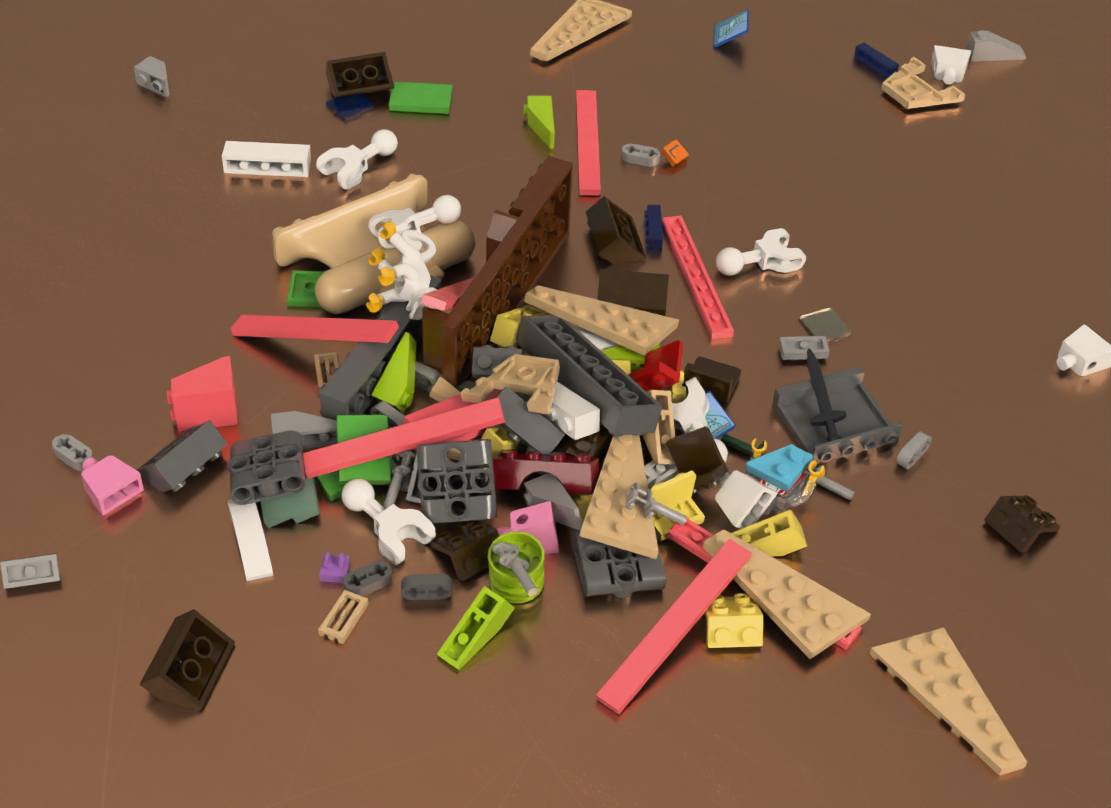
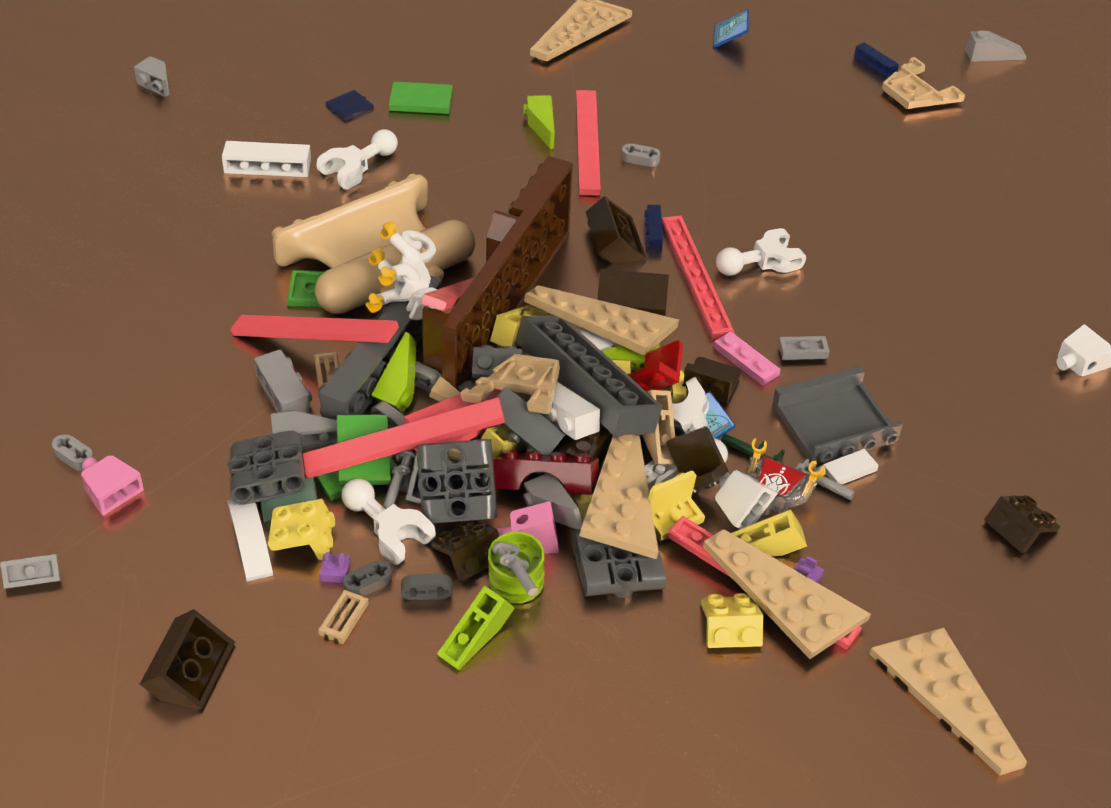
dark grey slope [137,420,228,492] -> none
coral slope [167,356,238,432] -> none
dark brown slope [326,52,395,98] -> none
white piece [368,195,461,249] -> none
coral tile [596,539,751,715] -> none
light grey piece [626,482,687,525] -> none
orange tile [660,139,689,167] -> none
medium azure wing [745,444,814,492] -> none
clear light blue piece [799,307,852,342] -> none
black sword [807,349,847,442] -> none
light grey beam [896,431,932,469] -> none
white torso [931,45,971,84] -> none
none -> light grey brick [254,349,312,413]
none -> light yellow bracket [268,499,335,560]
none -> bright pink plate [713,331,781,386]
none -> medium lavender tile [793,556,824,583]
none -> white tile [823,449,879,485]

